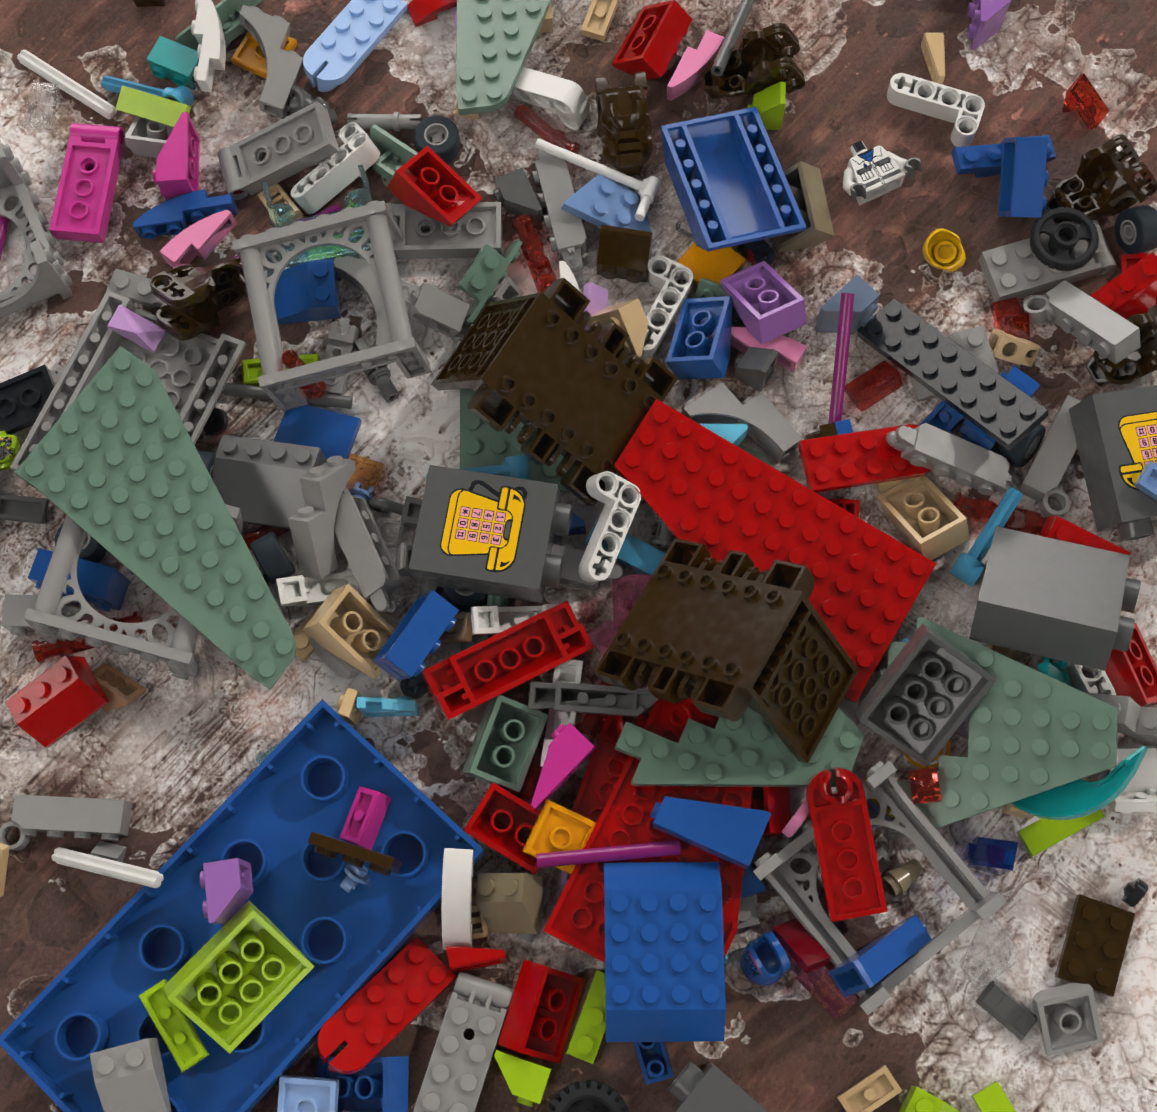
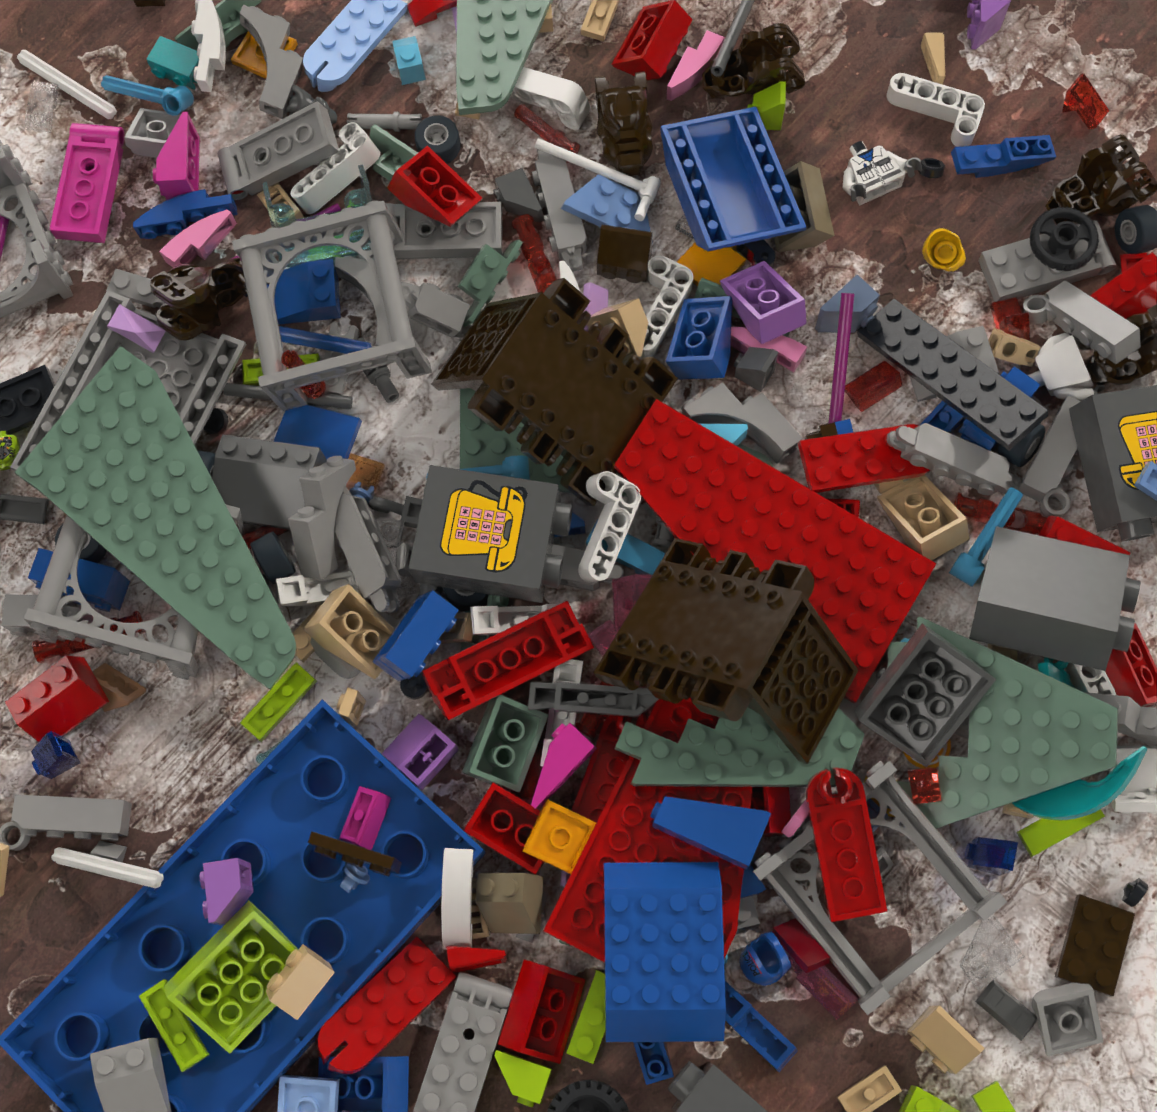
lime tile [115,85,191,128] -> none
medium azure wing [357,696,419,717] -> none
light grey slope [492,277,524,302] -> none
magenta piece [536,840,681,868] -> none
blue slope [828,915,932,998] -> none
dark tan cone [882,859,924,898] -> none
blue piece [997,137,1051,218] -> none
none -> clear blue slope [31,731,80,779]
none -> lime plate [240,662,317,742]
none -> tan brick [266,944,335,1020]
none -> blue axle [279,326,372,354]
none -> medium lavender slope [382,713,459,790]
none -> medium azure slope [392,36,426,85]
none -> blue slope [725,981,798,1072]
none -> tan slope [907,1005,985,1074]
none -> black tile [918,158,945,179]
none -> white torso [1028,333,1105,401]

